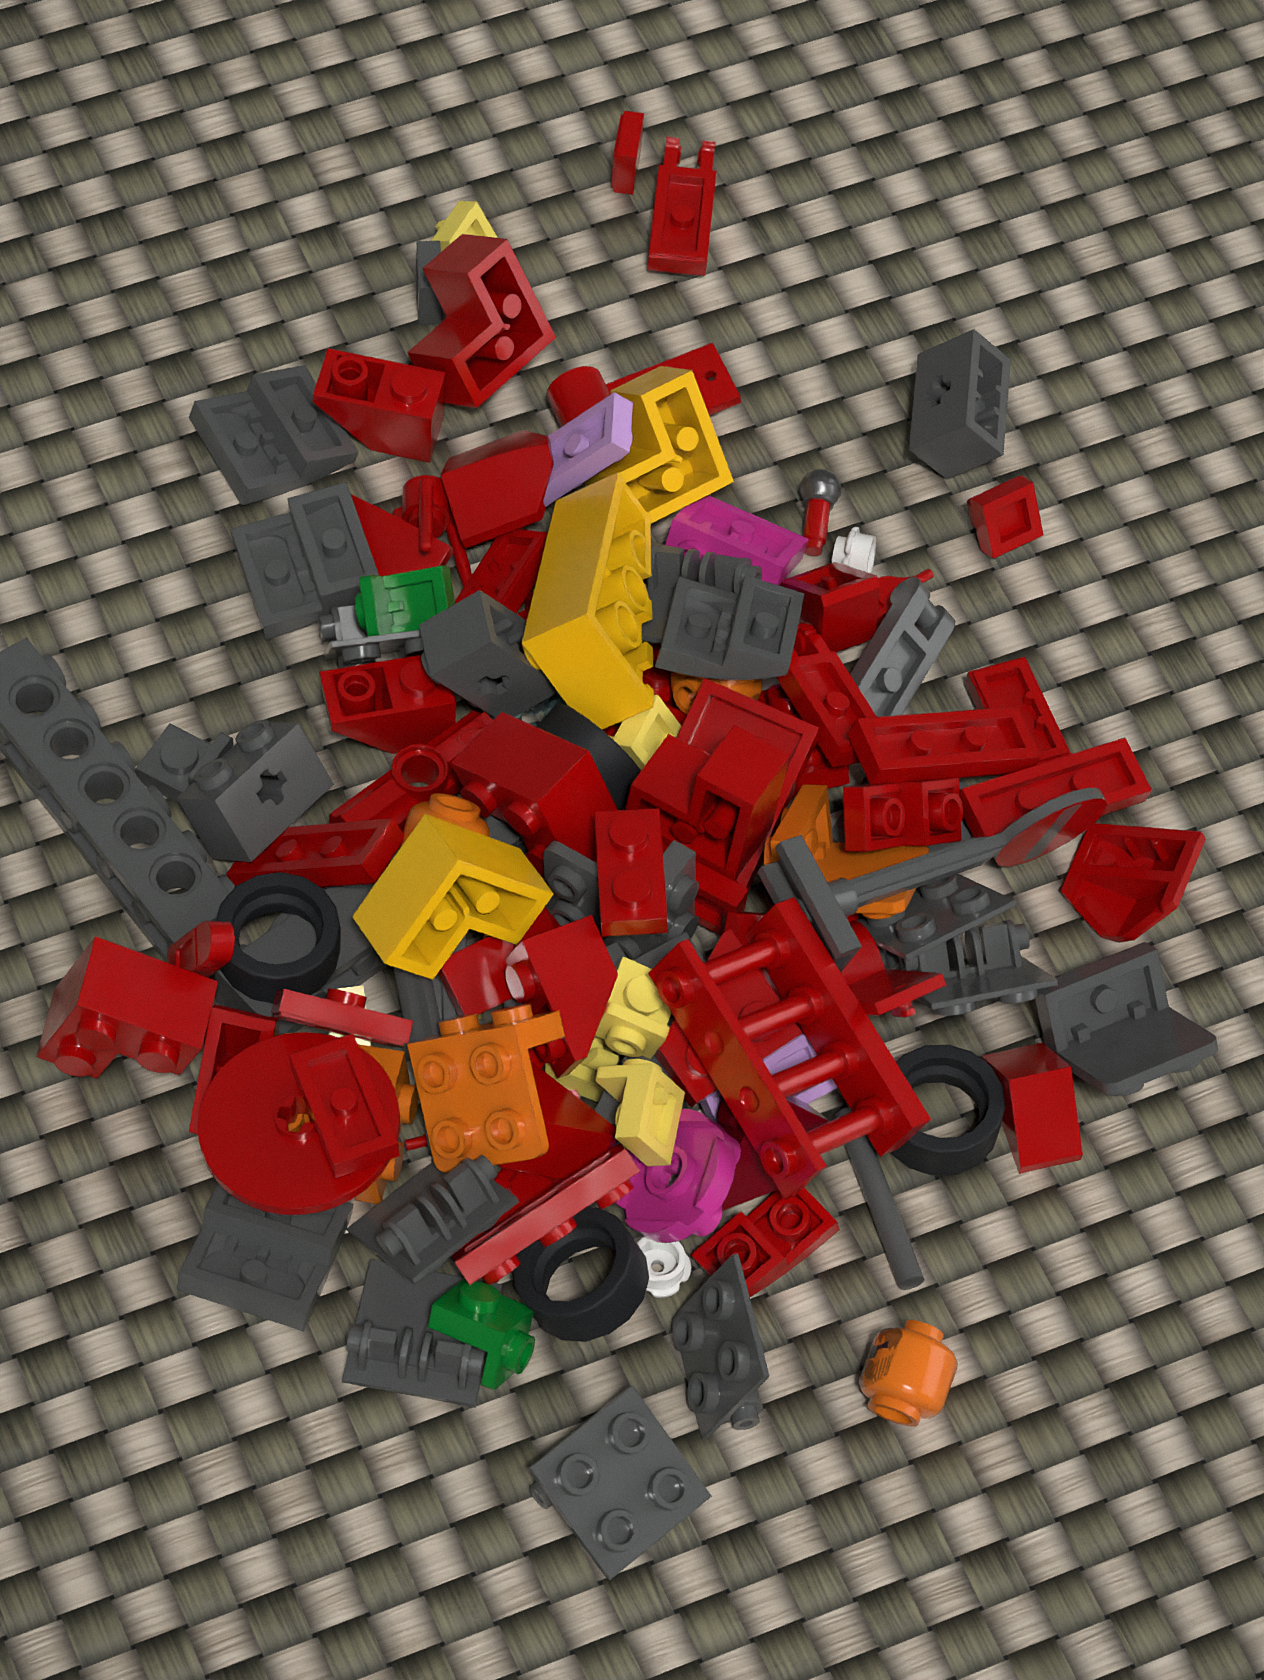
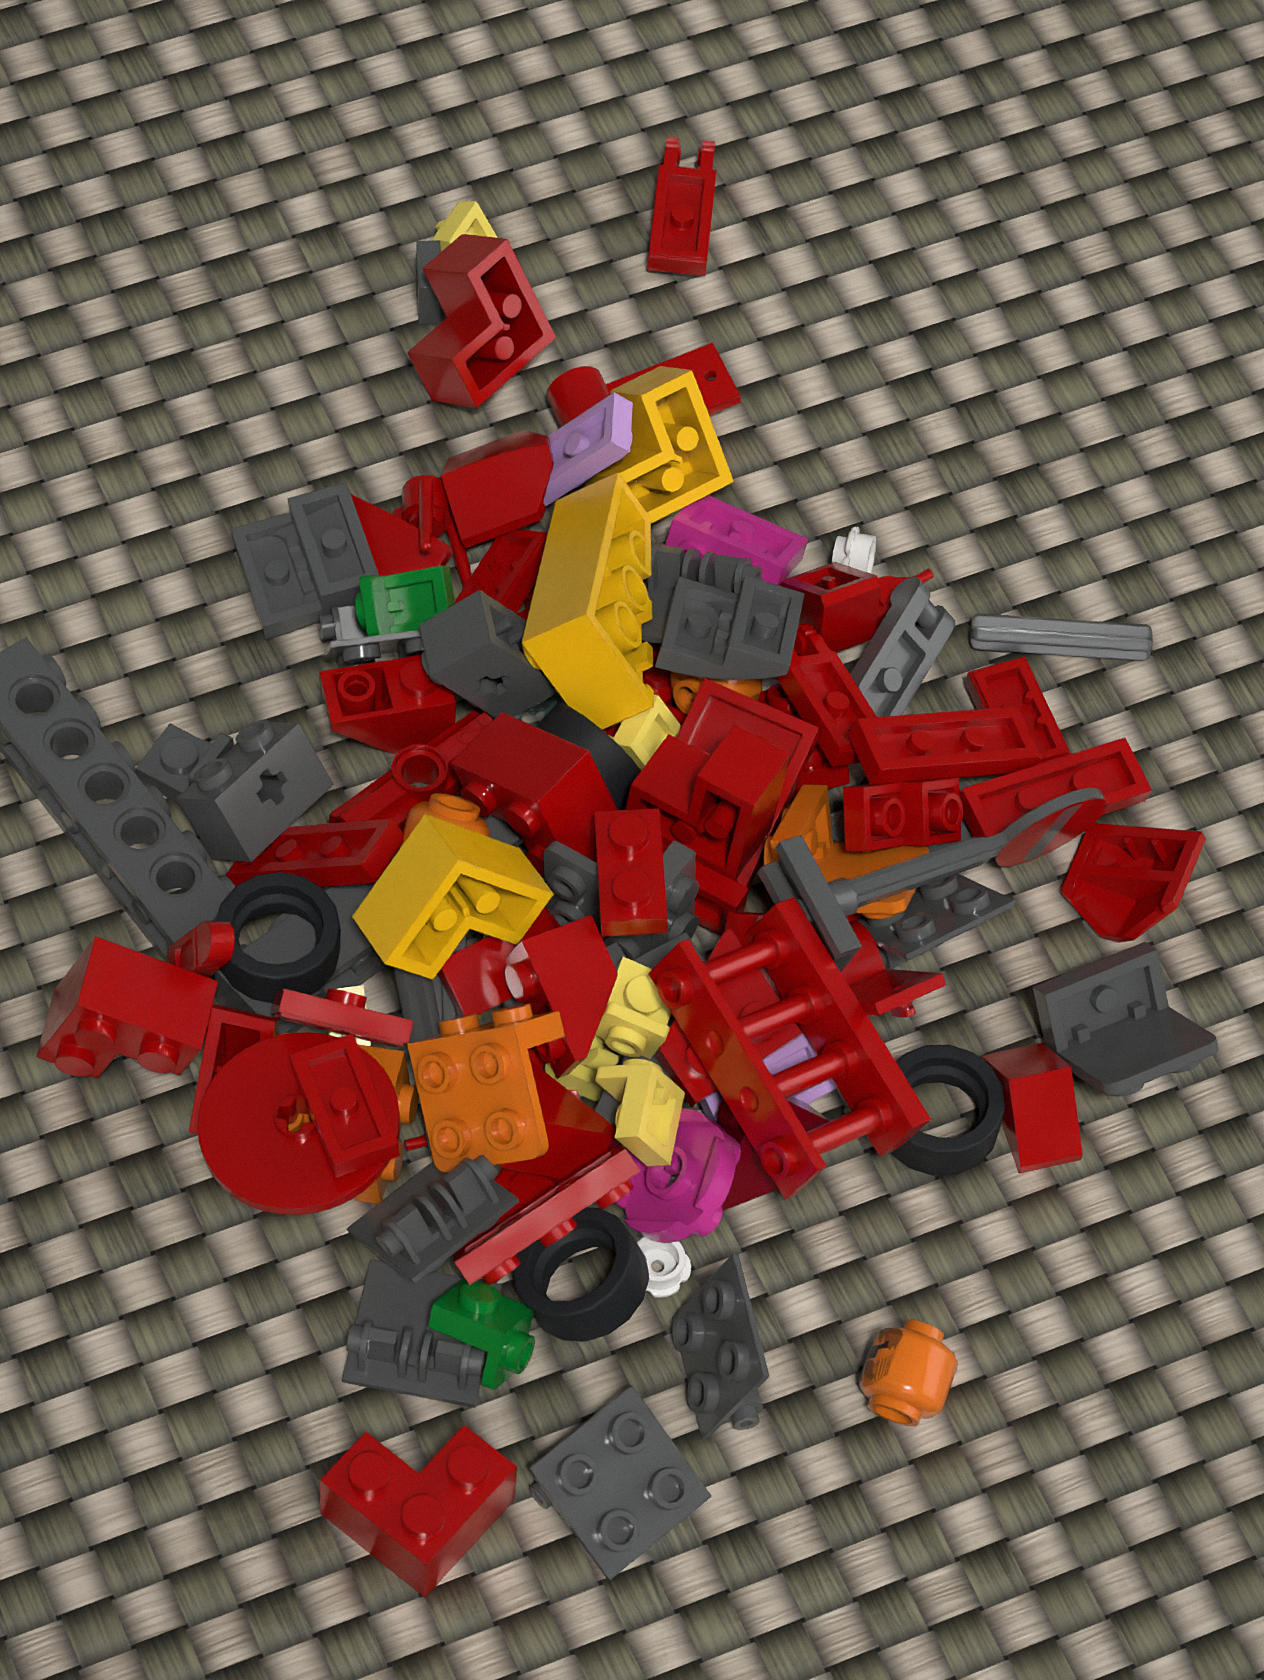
dark grey slope [177,1183,354,1332] -> none
dark grey slope [189,365,358,505] -> none
red slope [313,348,446,463] -> none
red tile [611,111,644,195] -> none
red slope [691,1187,840,1297] -> none
piece [799,469,842,556] -> none
dark grey bar [835,1107,924,1290] -> none
dark grey hinge [899,920,1058,1016] -> none
dark grey brick [909,329,1011,479] -> none
red tile [967,475,1044,559] -> none
none -> red brick [320,1425,517,1598]
none -> axle [970,613,1153,661]

